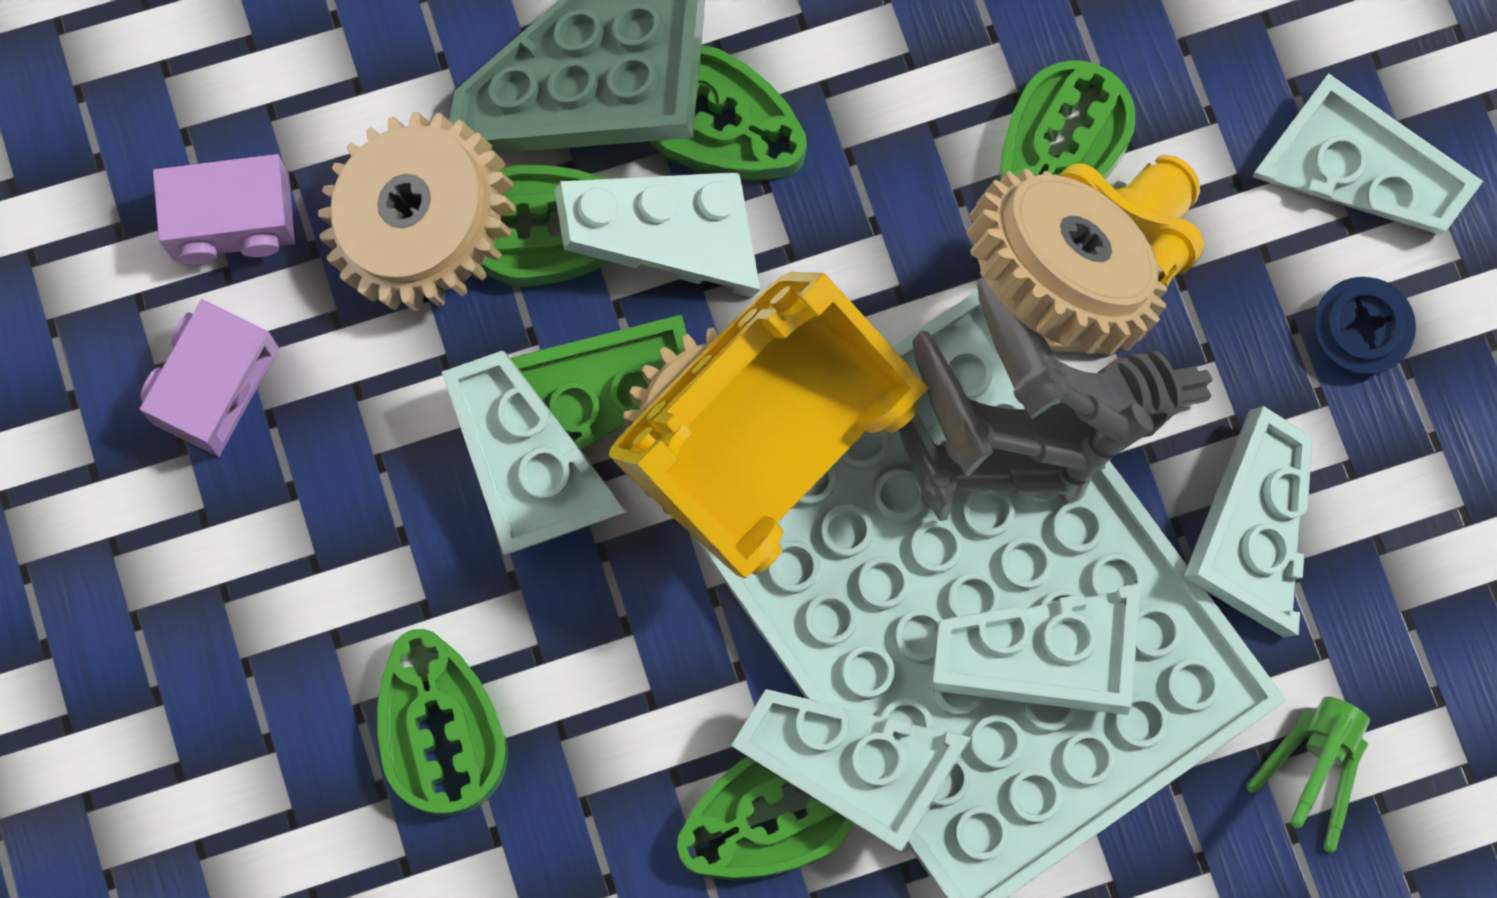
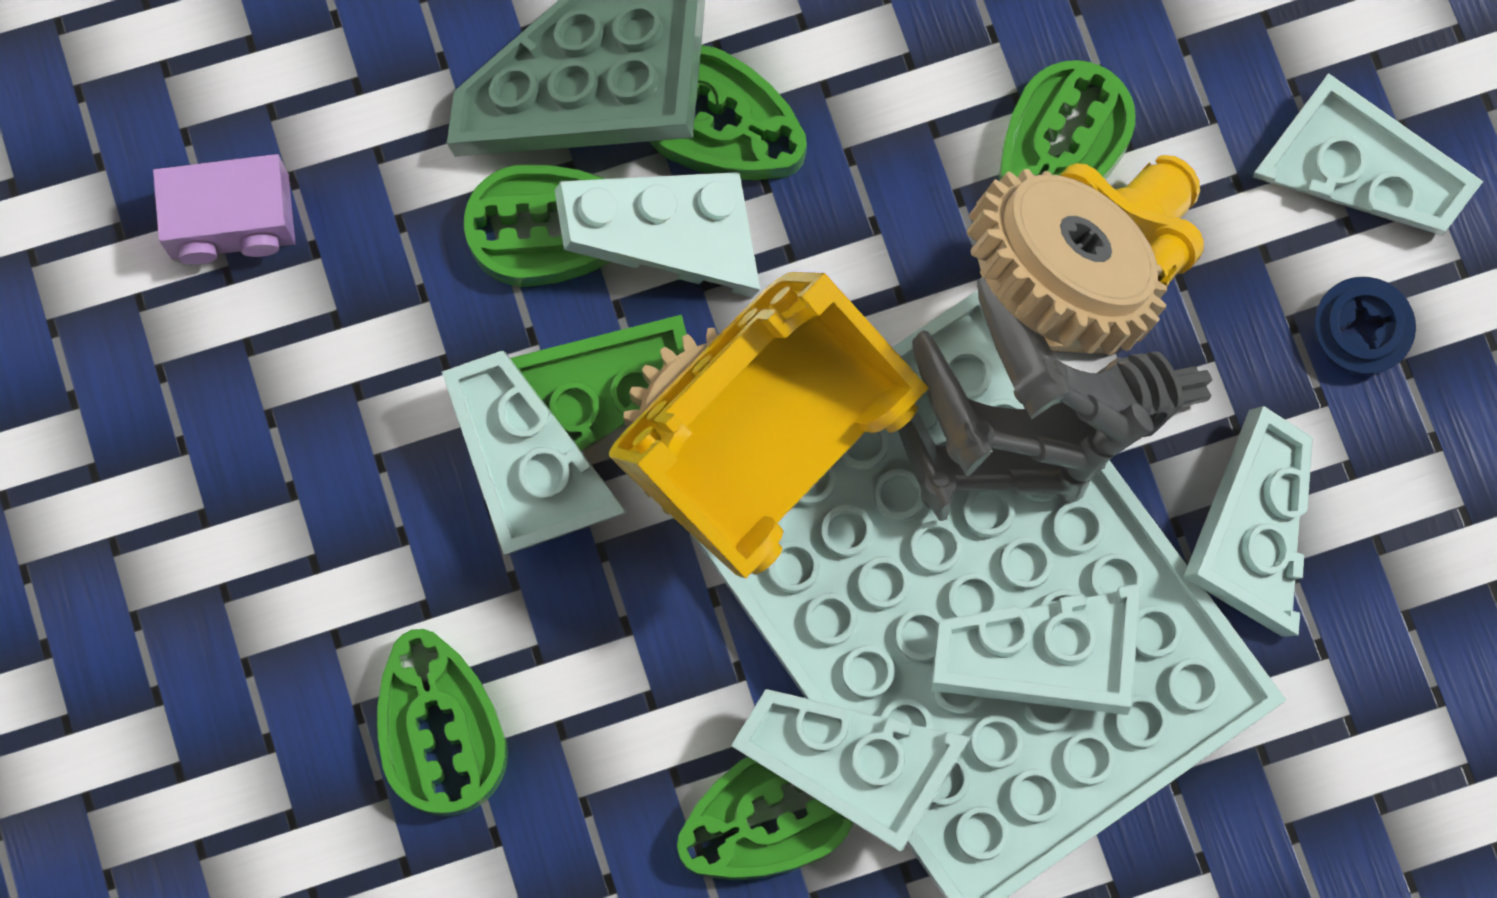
lavender brick [139,299,279,457] -> none
tan gear [318,112,515,311] -> none
bright green plant [1247,696,1370,853] -> none

